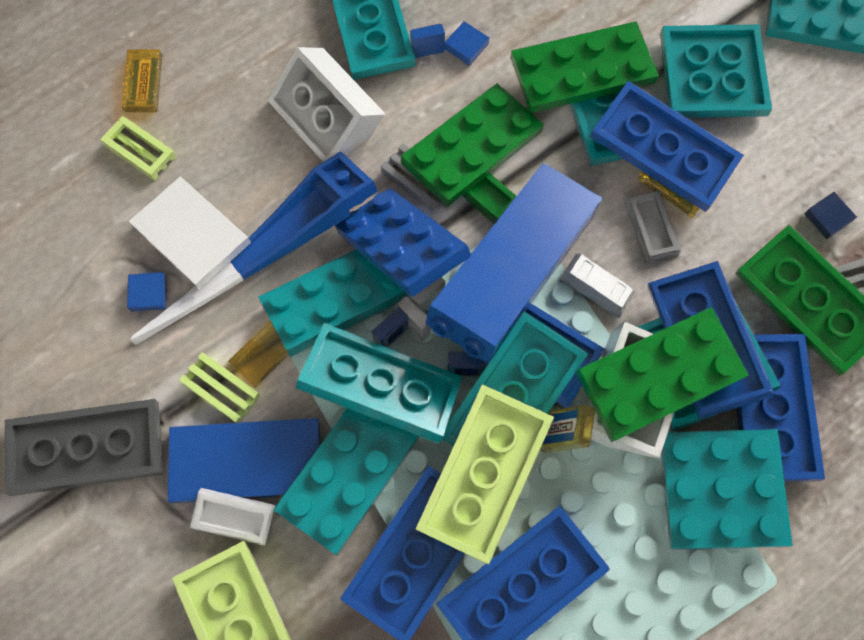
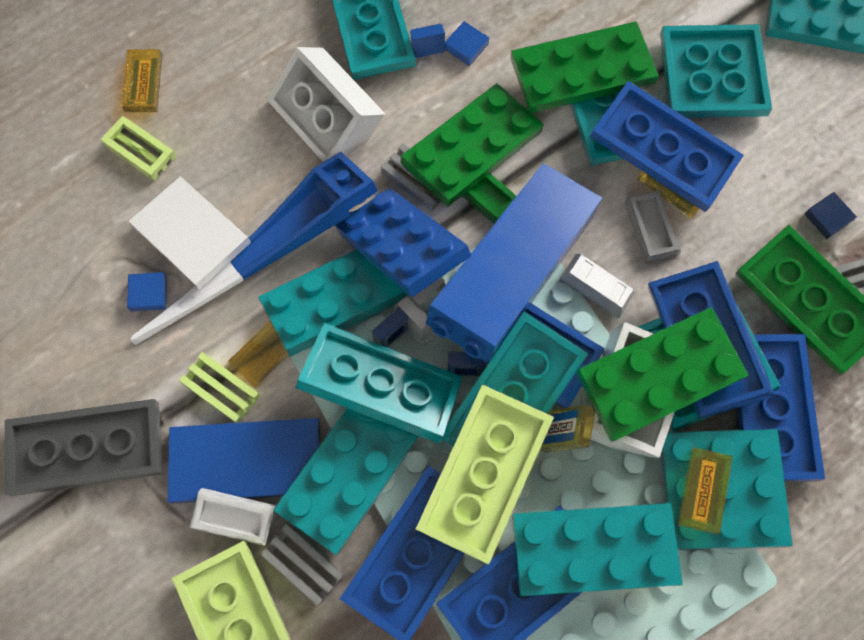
none -> light grey tile [260,524,345,606]
none -> teal plate [512,503,683,597]
none -> clear yellow tile [678,447,733,535]

